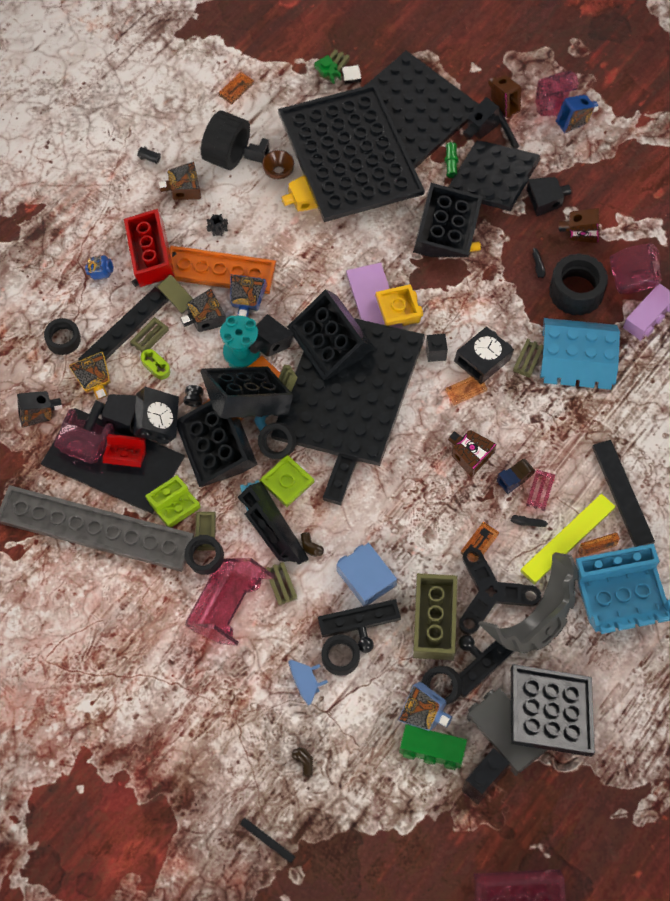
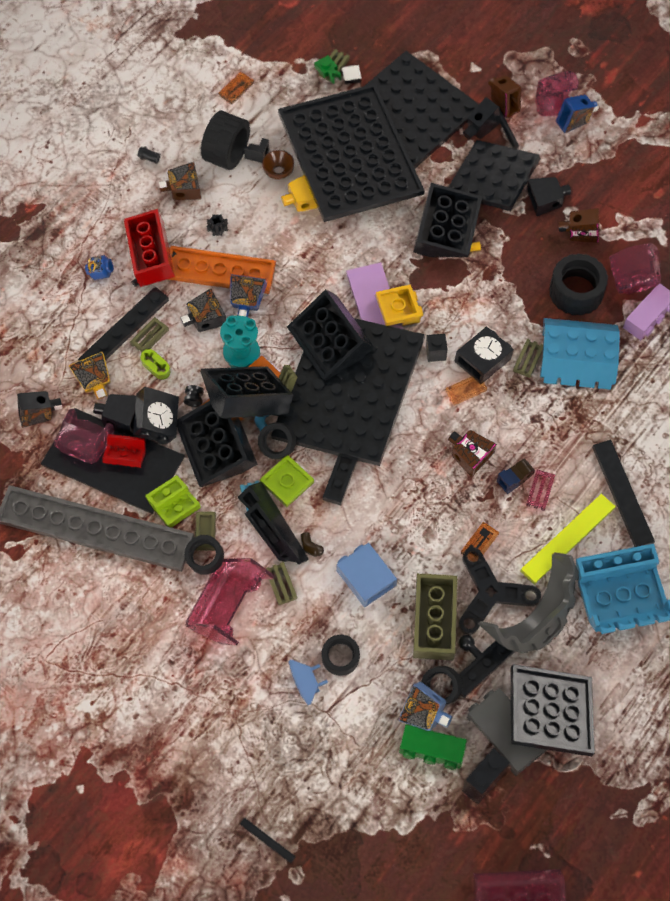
black tyre [44,318,81,355] -> none
black piece [80,400,104,439] -> none
olive tile [157,274,193,314] -> none
black torso [249,314,294,357] -> none
dark brown arm [292,747,313,777] -> none
black plate [318,599,401,653] -> none
green pin [445,142,459,178] -> none
black piece [511,515,548,527] -> none
black piece [532,248,545,278] -> none
clear orange tile [578,532,620,557] -> none

